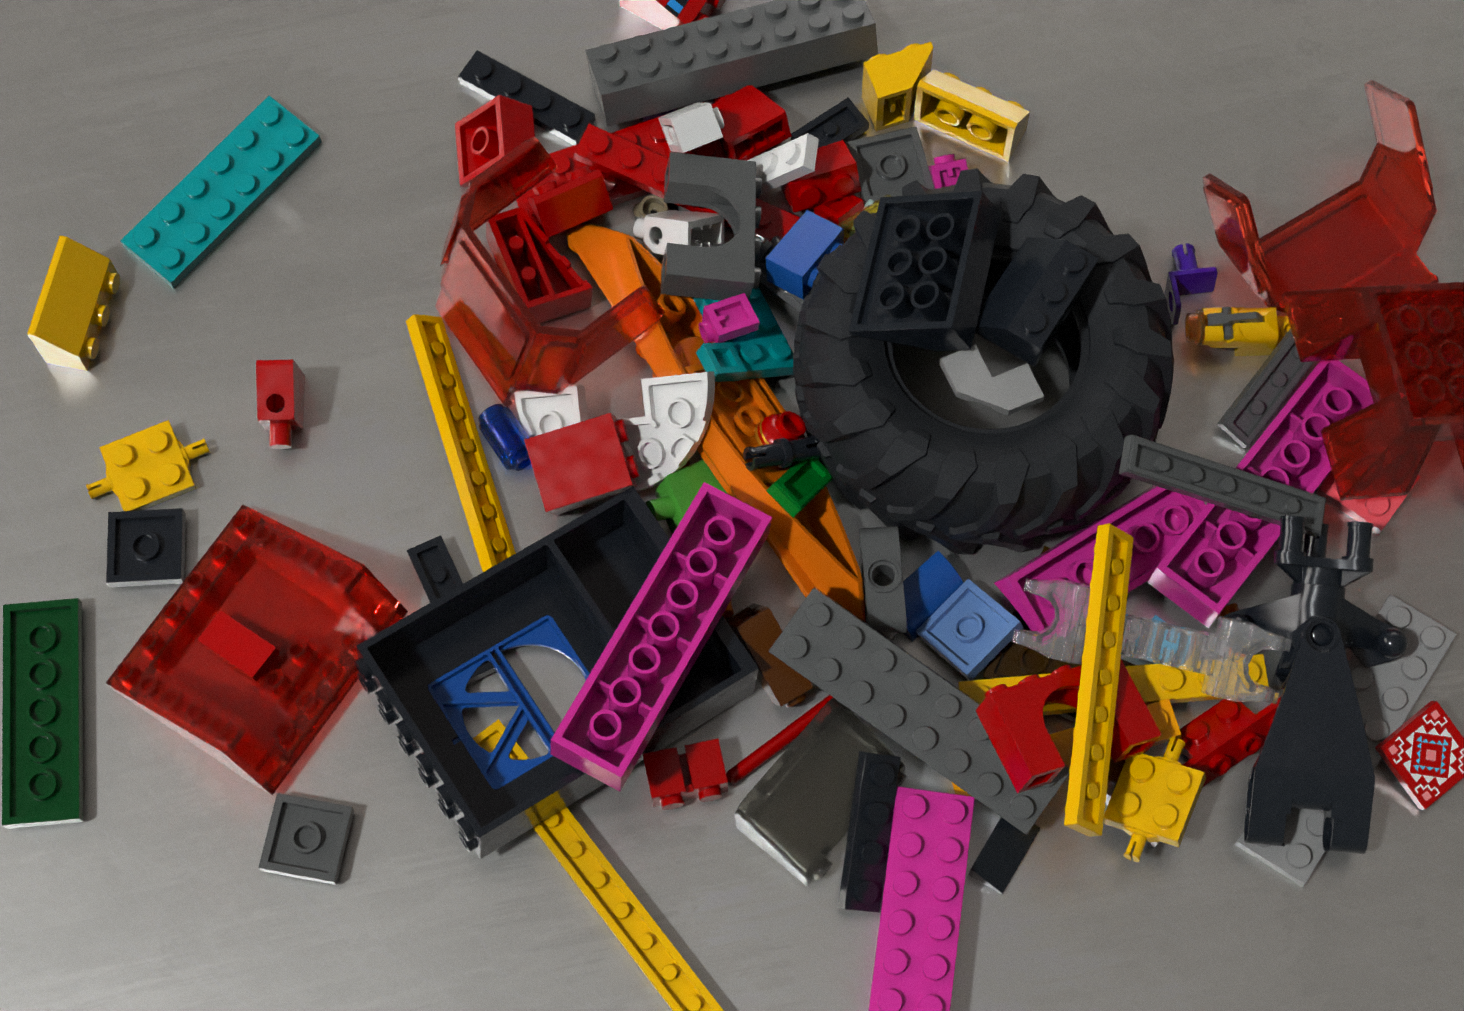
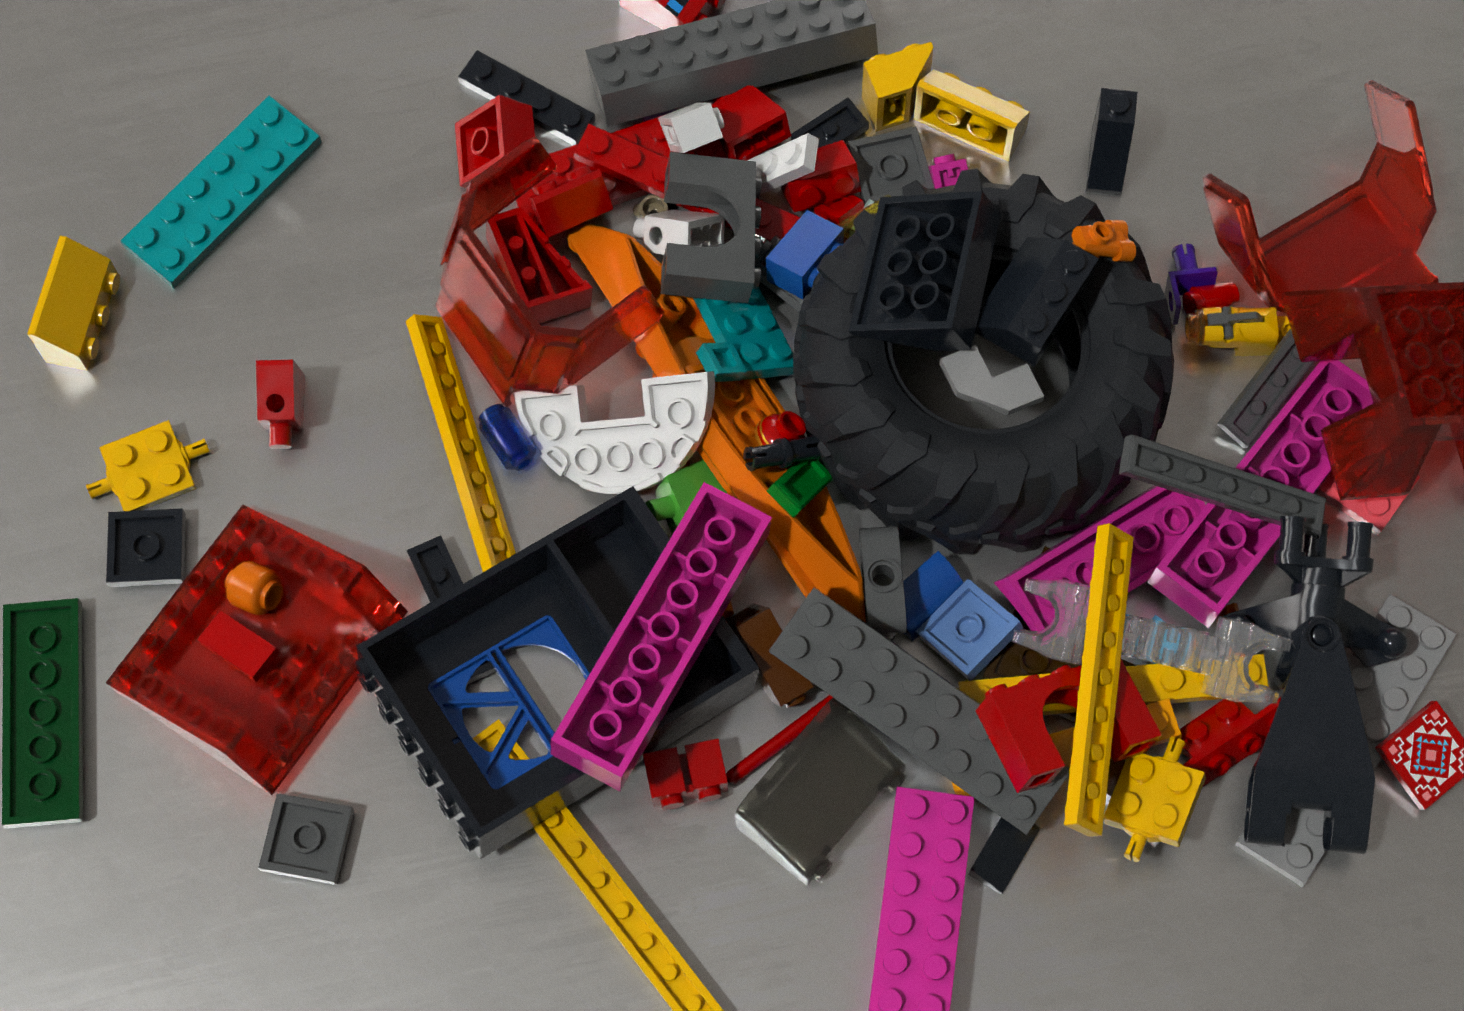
red slope [524,412,640,516] -> none
dark pink bracket [699,293,760,343] -> none
black plate [838,751,901,913] -> none
none -> orange head [225,561,283,616]
none -> orange plate [1071,220,1136,262]
none -> black slope [1085,88,1138,196]
none -> red cone [1182,282,1240,321]

